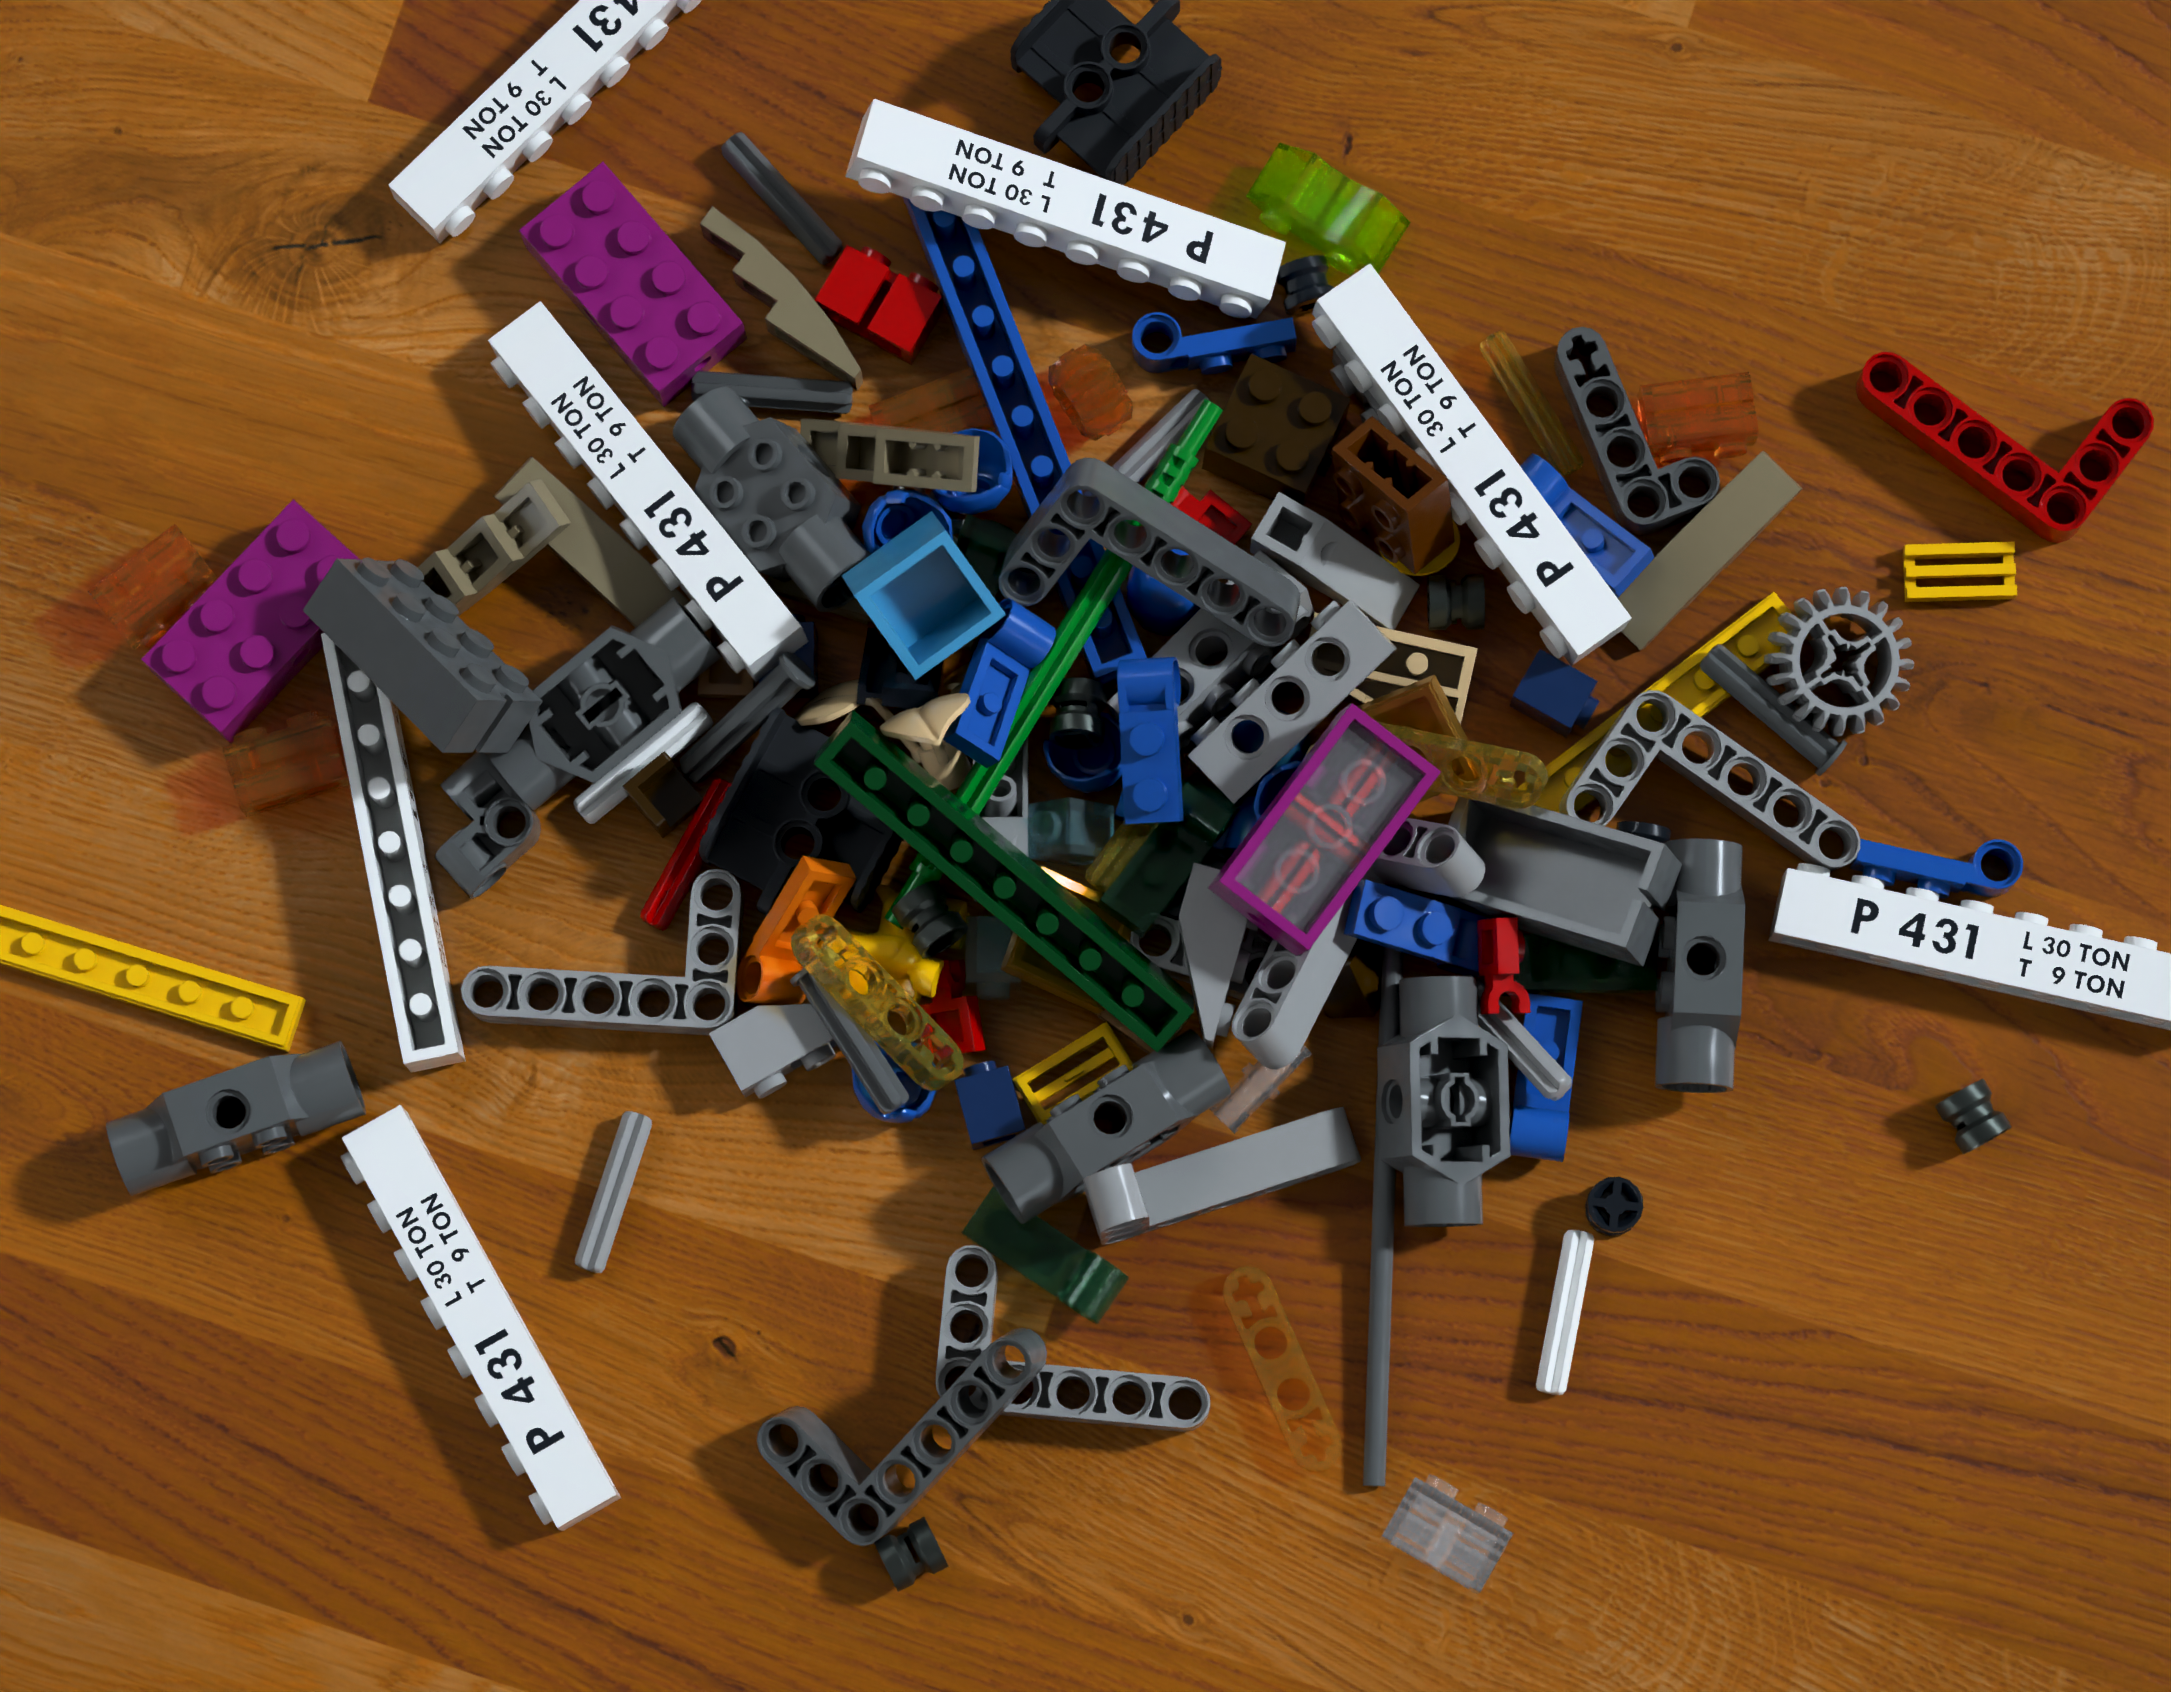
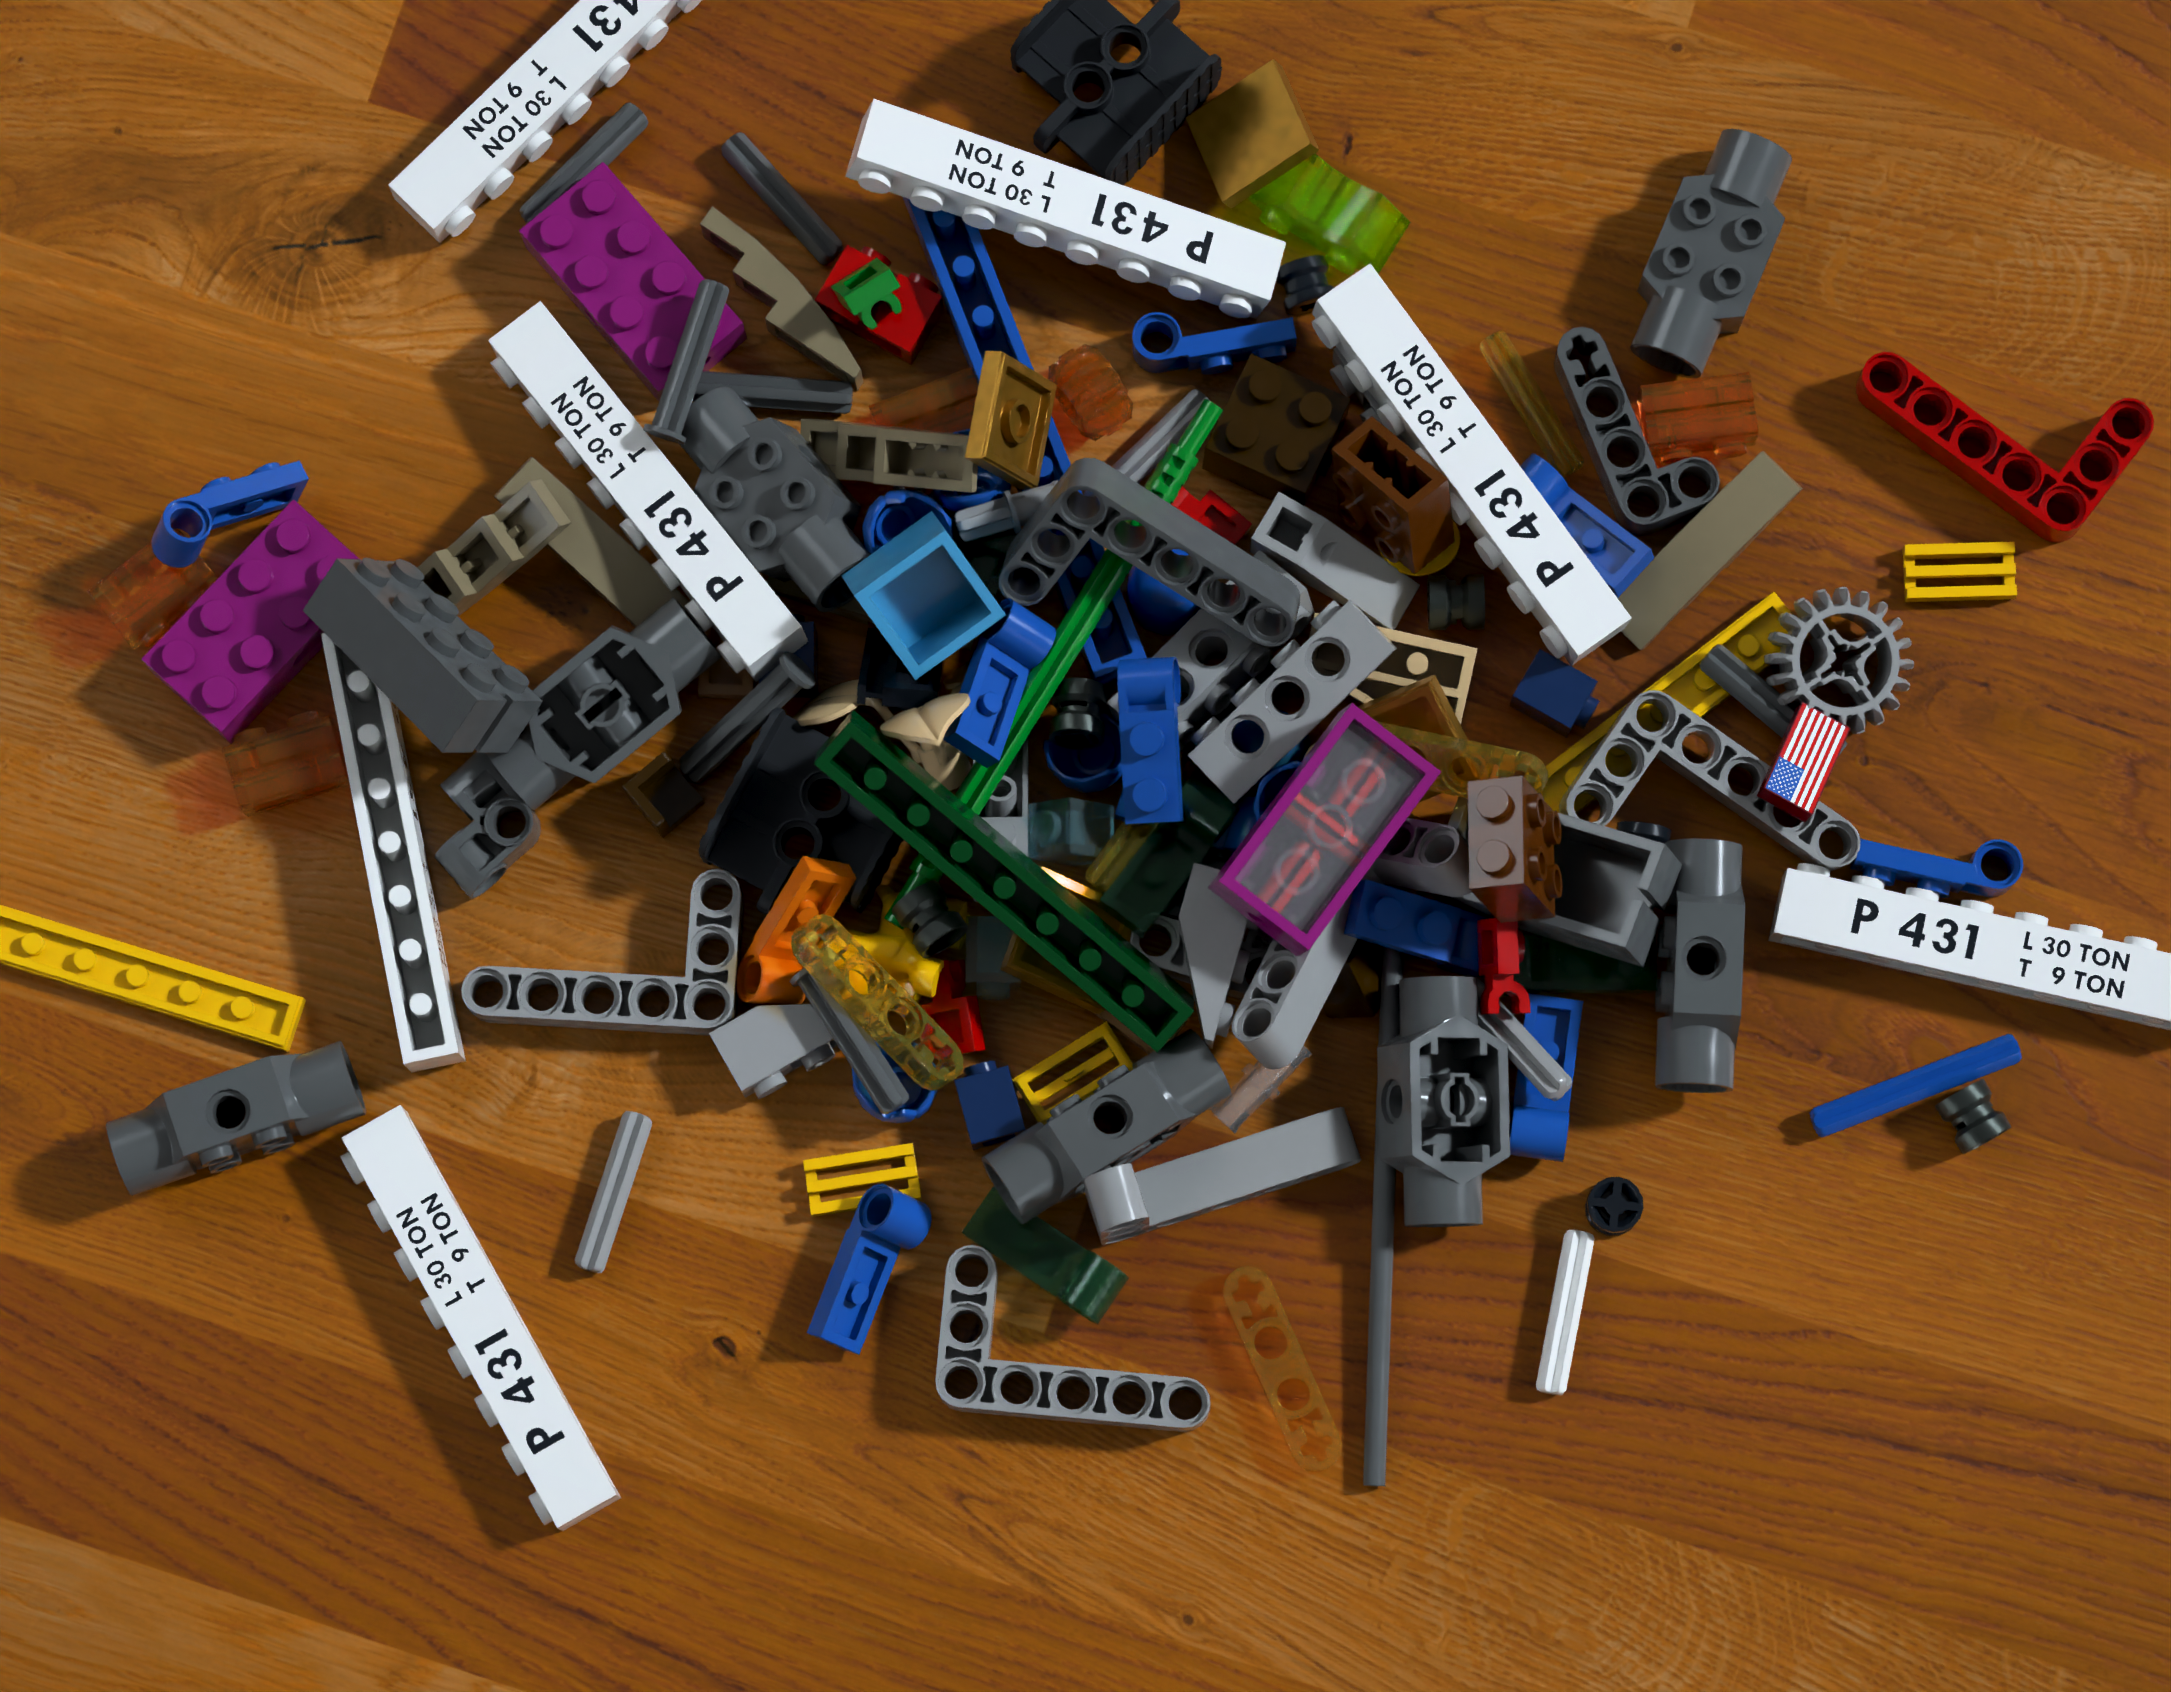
white axle [573,702,713,824] -> none
red axle [640,778,732,931] -> none
dark grey beam [757,1328,1047,1546] -> none
pearl dark grey wheel [874,1517,949,1592] -> none
clear brick [1380,1474,1514,1594] -> none
none -> blue plate [151,460,309,568]
none -> dark grey axle [519,102,649,223]
none -> dark grey axle [643,279,729,444]
none -> yellow tile [803,1143,922,1217]
none -> blue plate [807,1184,932,1355]
none -> green tile [831,258,902,330]
none -> light grey axle [955,480,1058,542]
none -> pearl gold tile [965,351,1057,490]
none -> pearl gold tile [1186,59,1319,209]
none -> reddish brown brick [1468,775,1563,923]
none -> dark grey brick [1630,129,1792,378]
none -> tile [1757,701,1851,822]
none -> blue axle [1810,1034,2022,1137]

